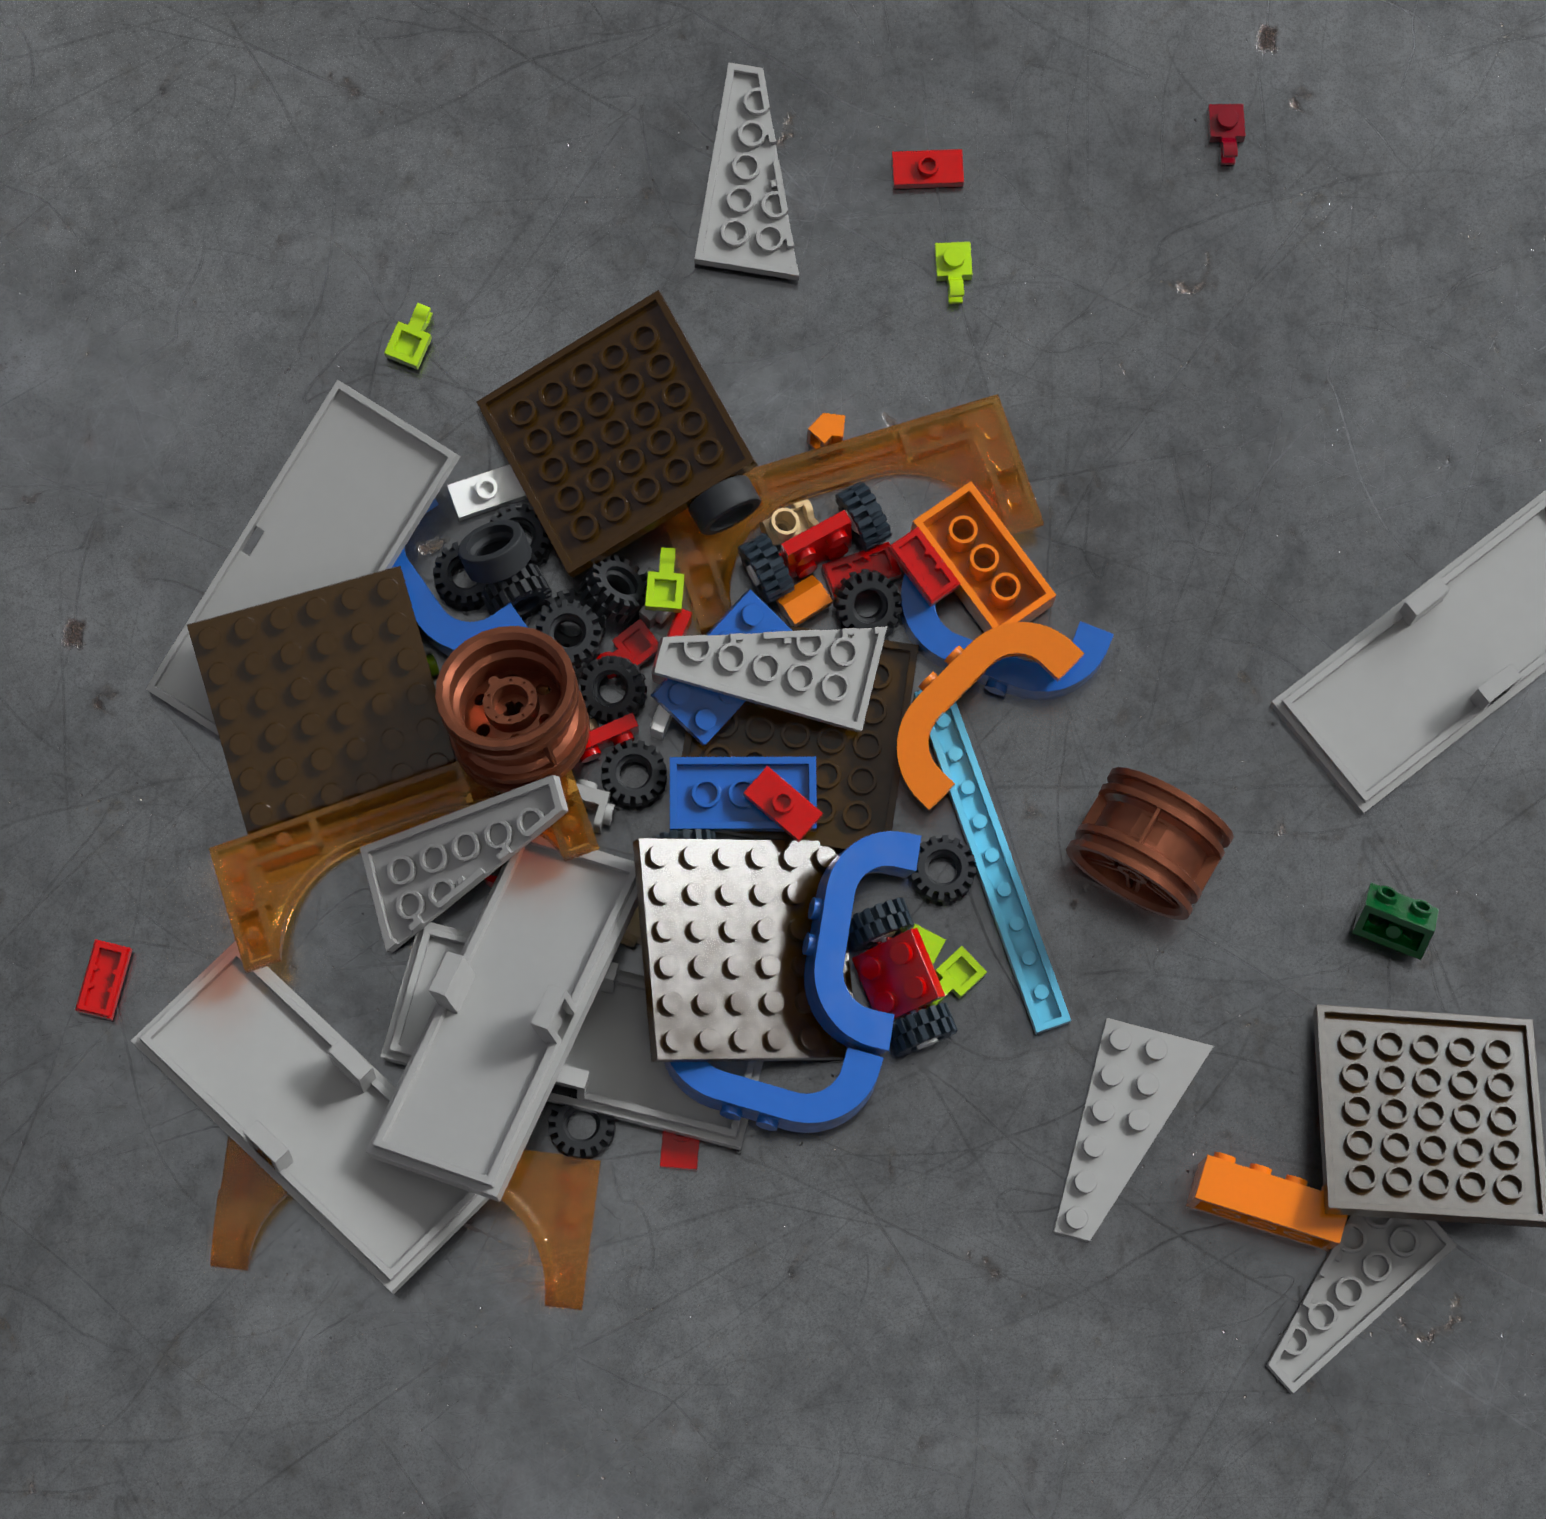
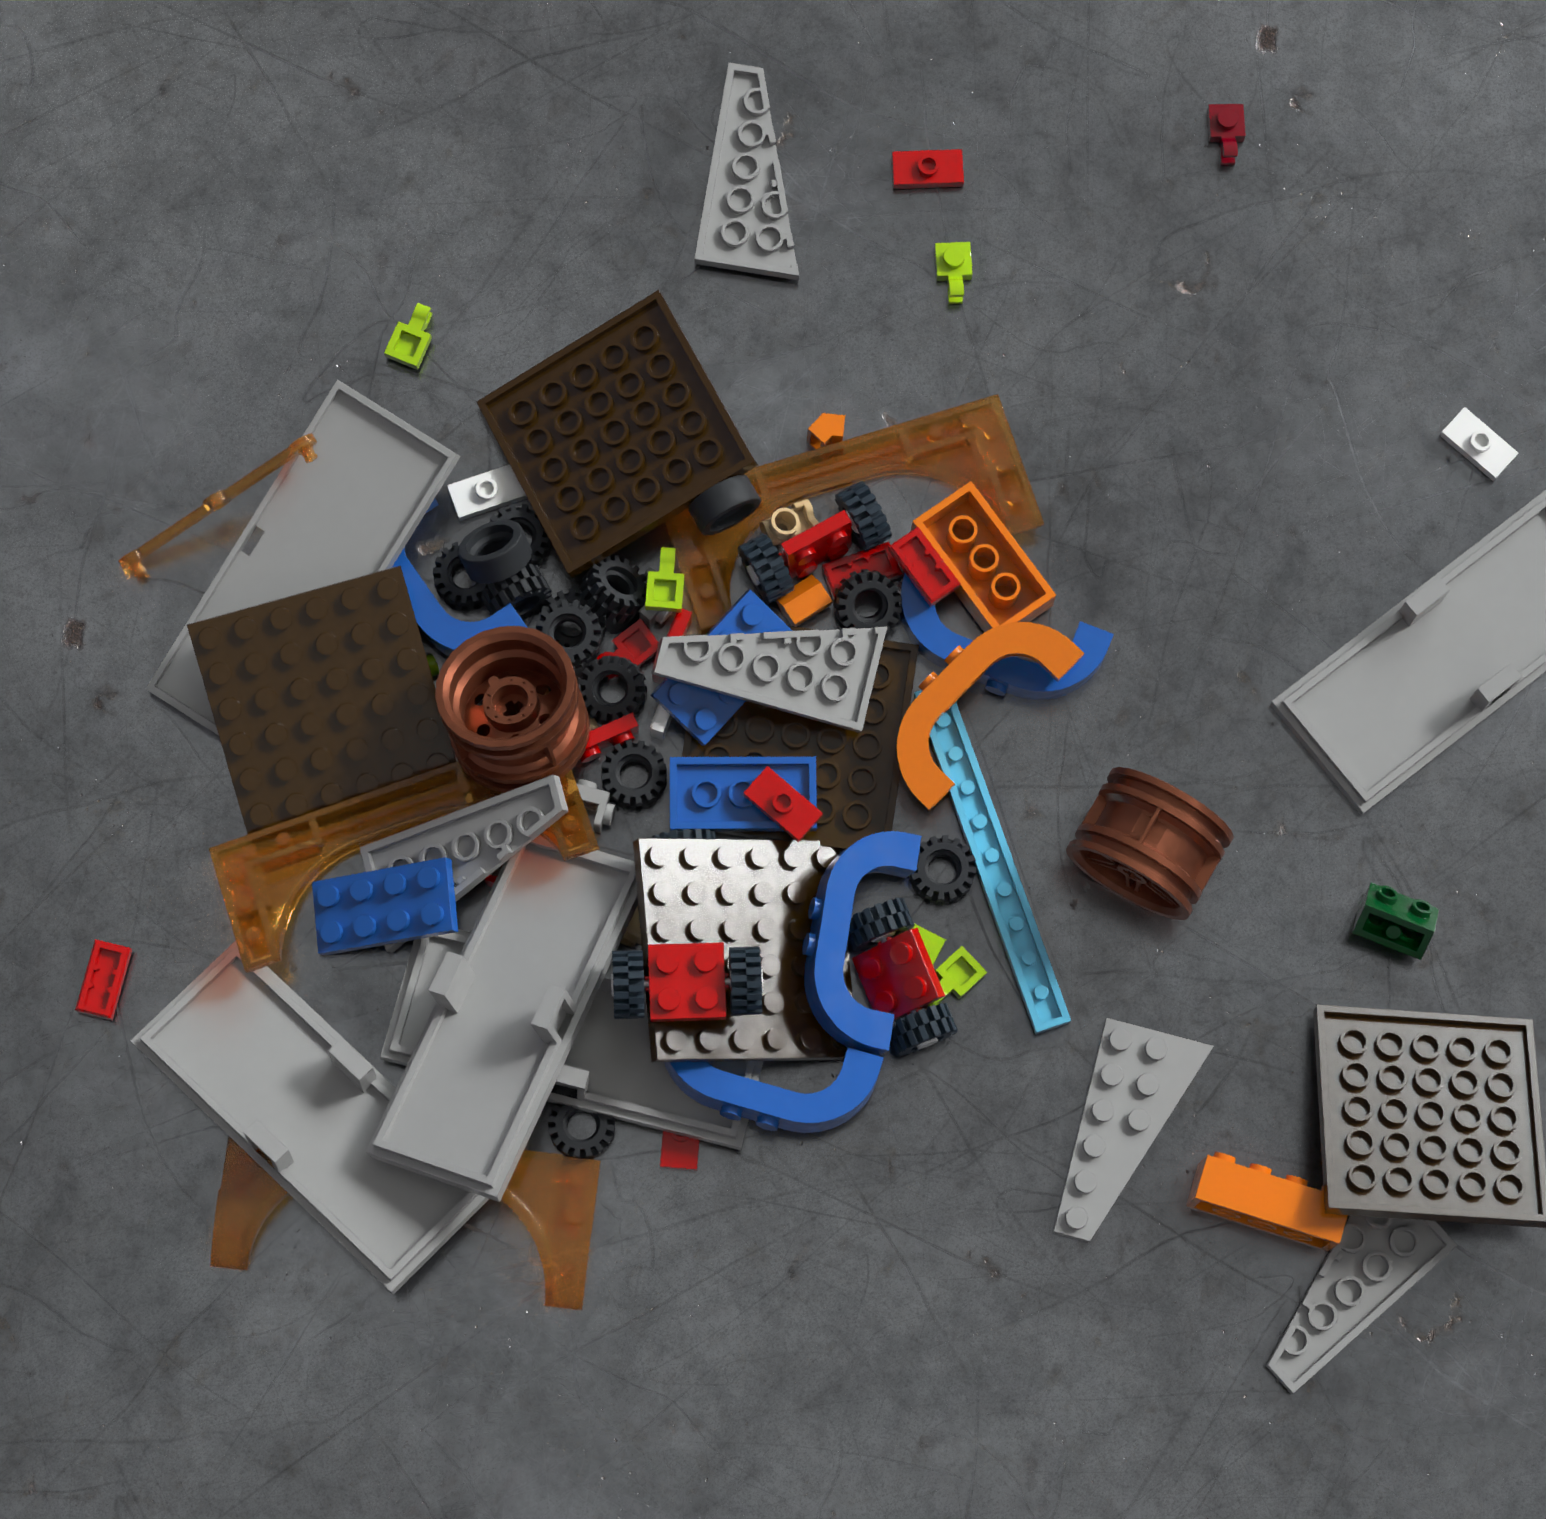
none -> clear orange piece [118,433,318,578]
none -> blue plate [312,857,458,956]
none -> plate [611,942,763,1022]
none -> white plate [1440,407,1518,482]

